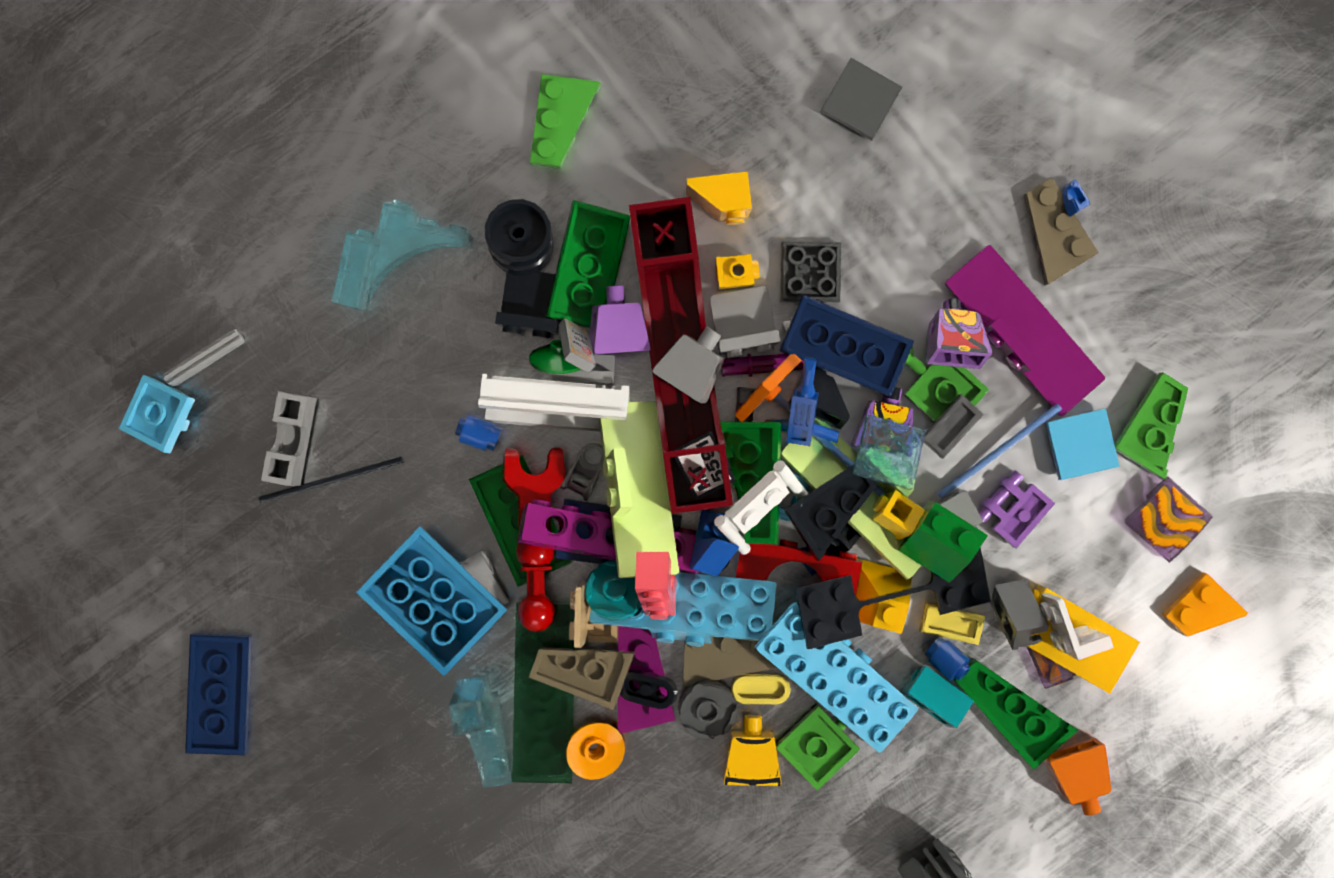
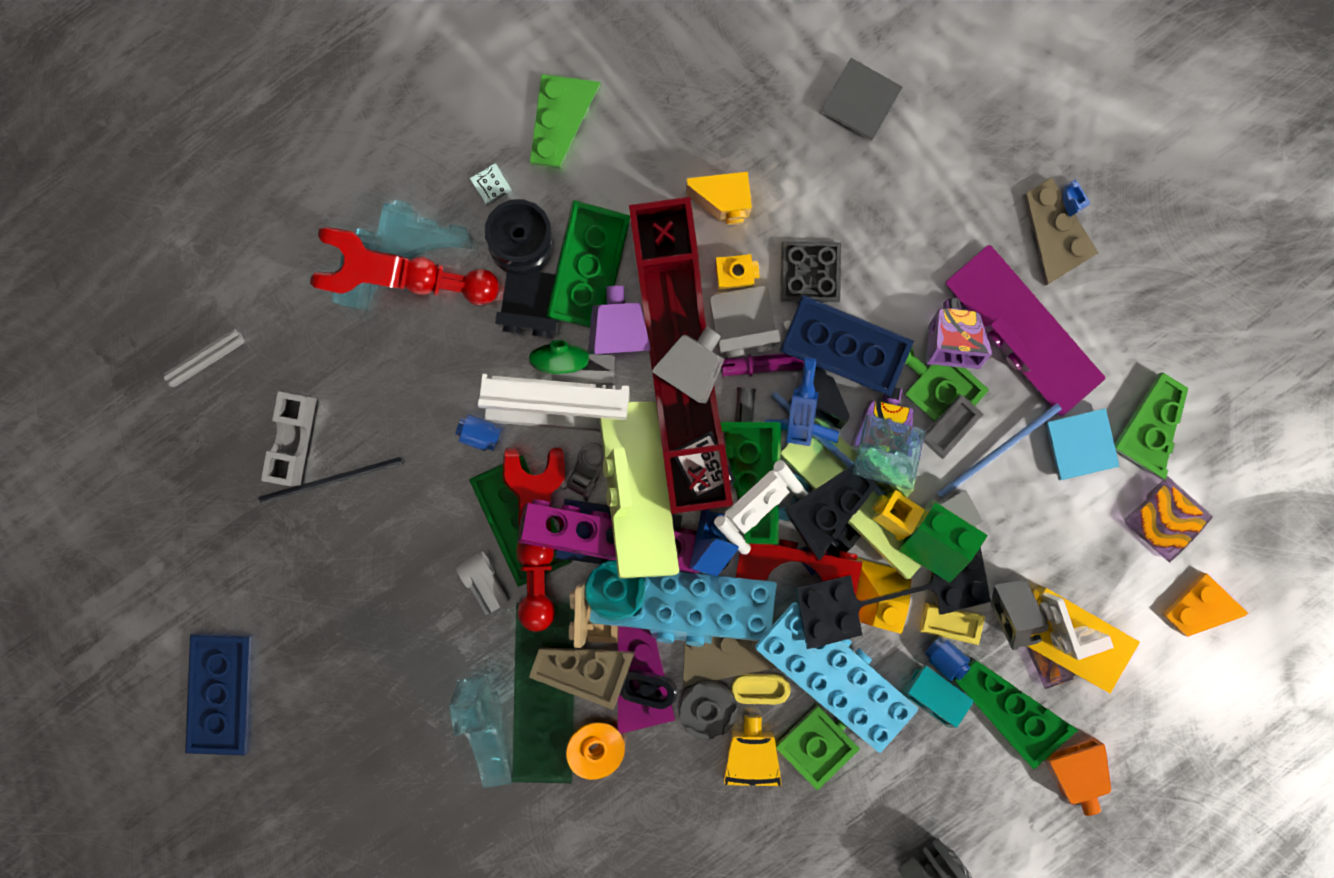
medium azure hinge [119,375,195,454] -> none
dark azure slope [356,526,508,676] -> none
light grey tile [558,318,596,373] -> none
coral arch [635,552,677,620] -> none
orange plate [735,354,802,422] -> none
medium lavender plate [978,470,1055,549] -> none
none -> red piece [310,227,499,306]
none -> light aqua tile [470,163,512,205]

